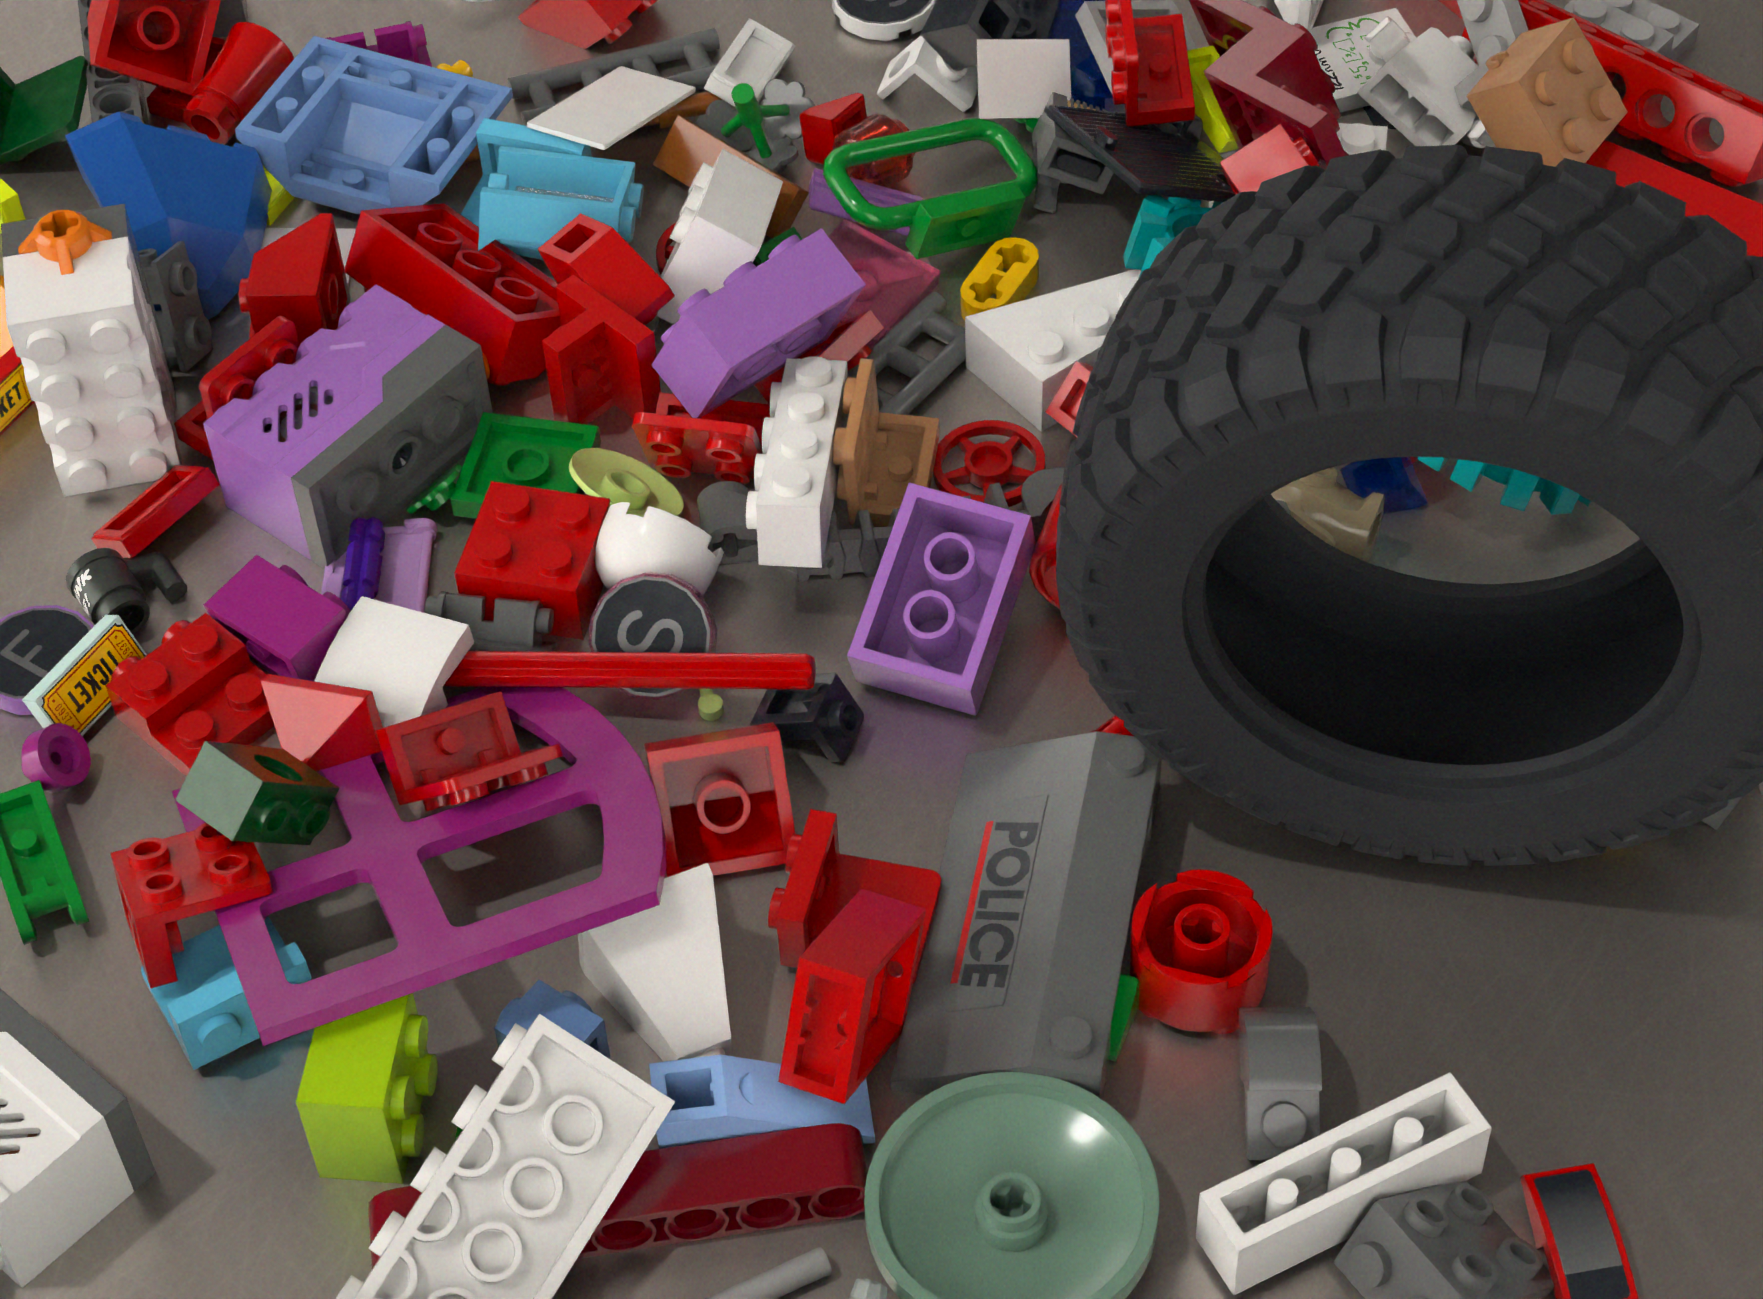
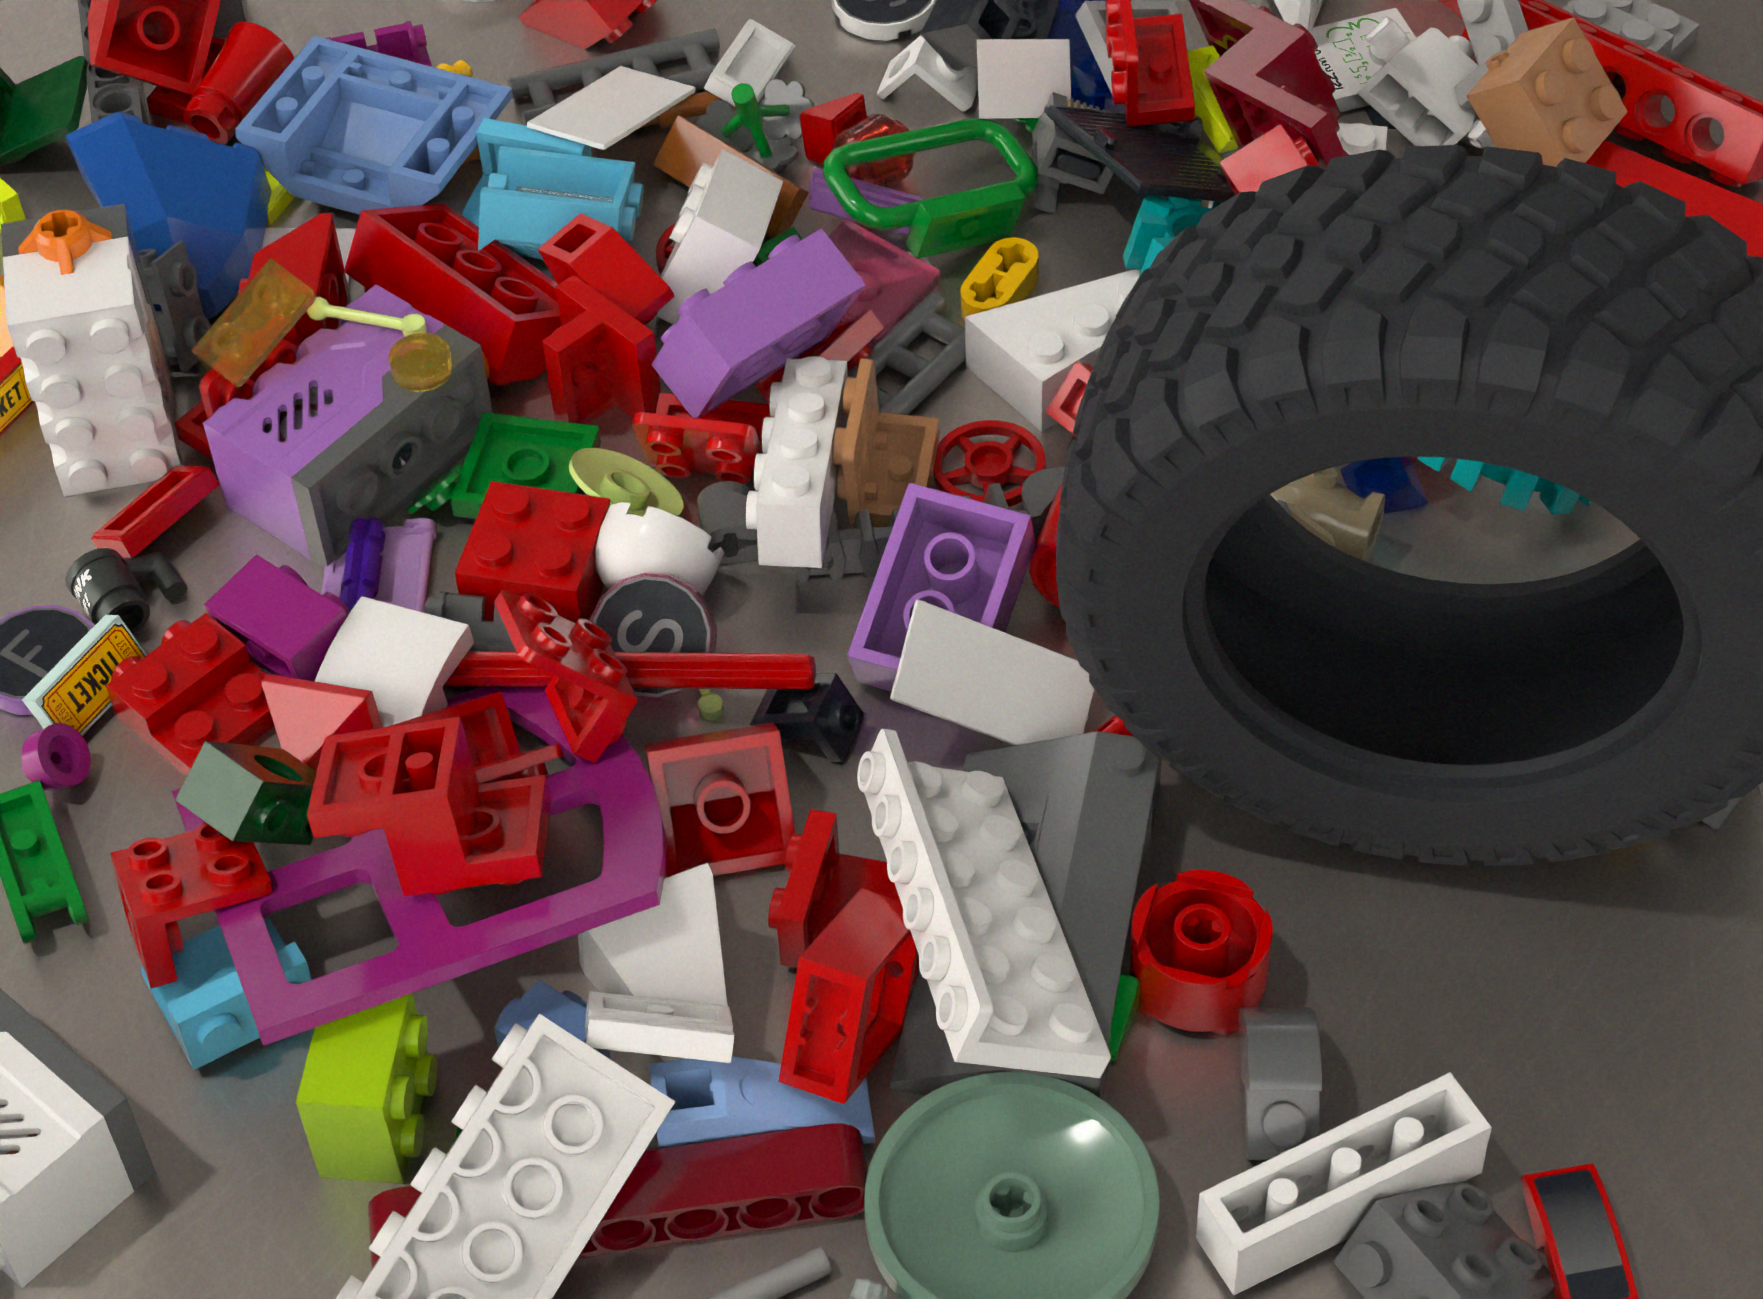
none -> clear yellow bracket [191,258,316,387]
none -> yellowish green hinge [306,297,427,339]
none -> red bracket [307,717,551,897]
none -> clear yellow tile [388,333,453,392]
none -> red bracket [494,590,638,764]
none -> white plate [585,991,735,1063]
none -> white bracket [857,728,1111,1078]
none -> white piece [890,599,1094,745]

